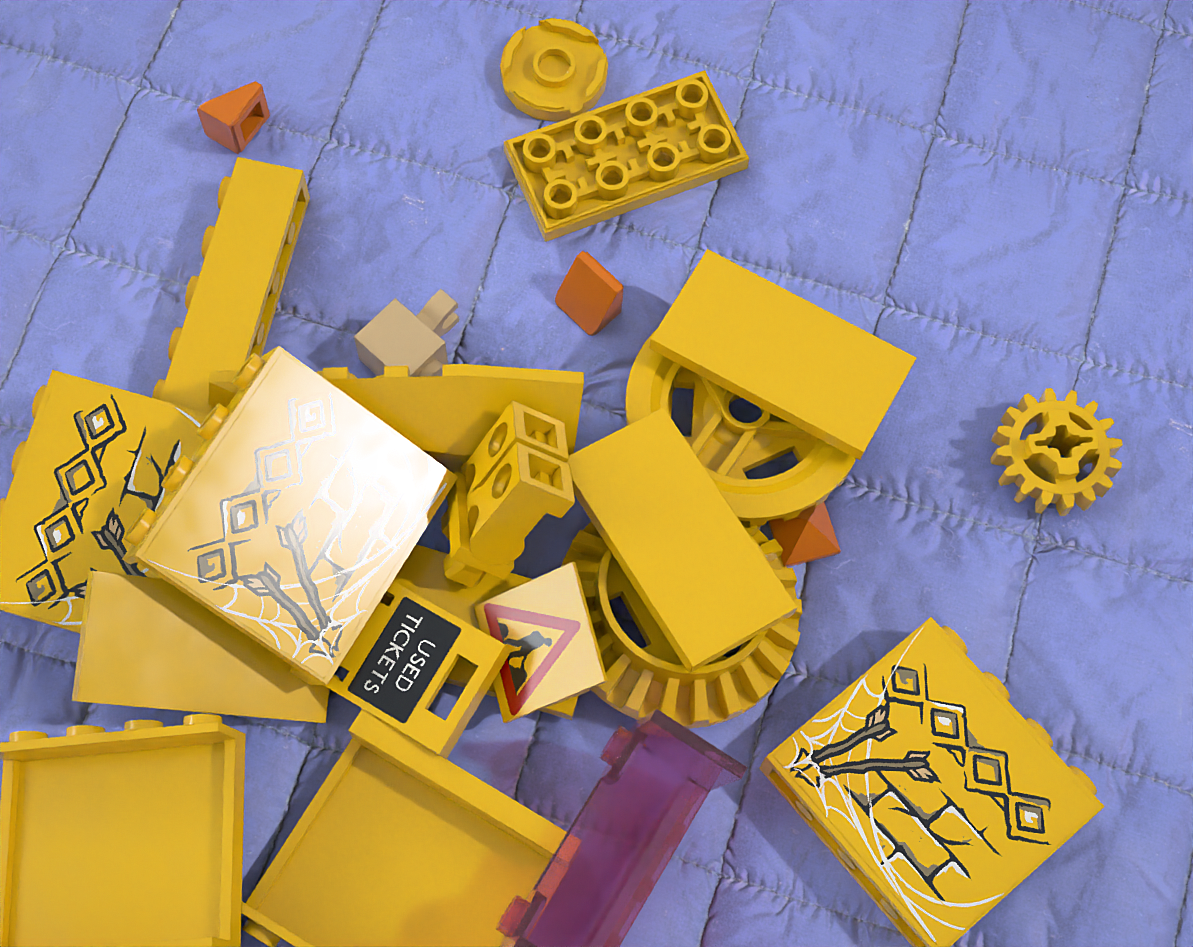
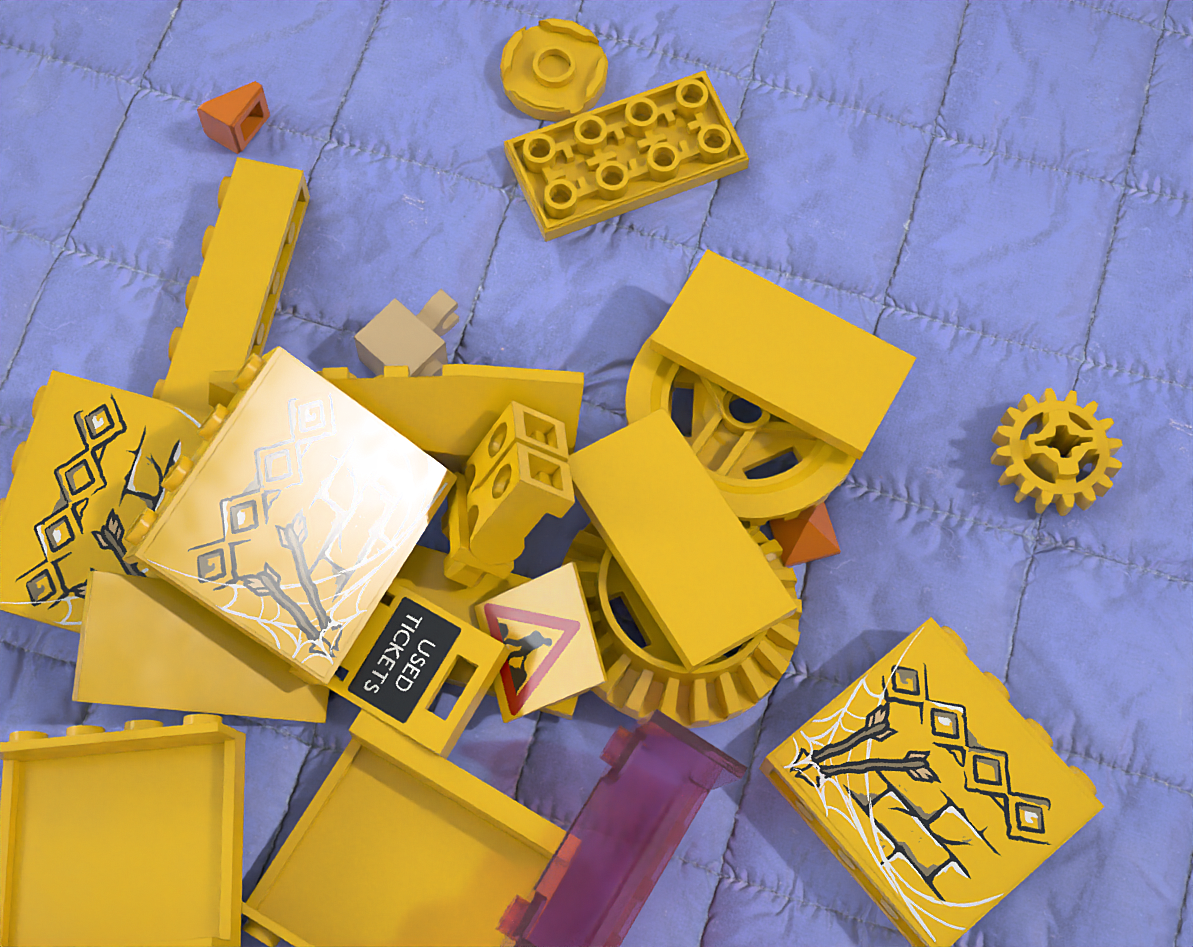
orange slope [555,251,623,336] -> none

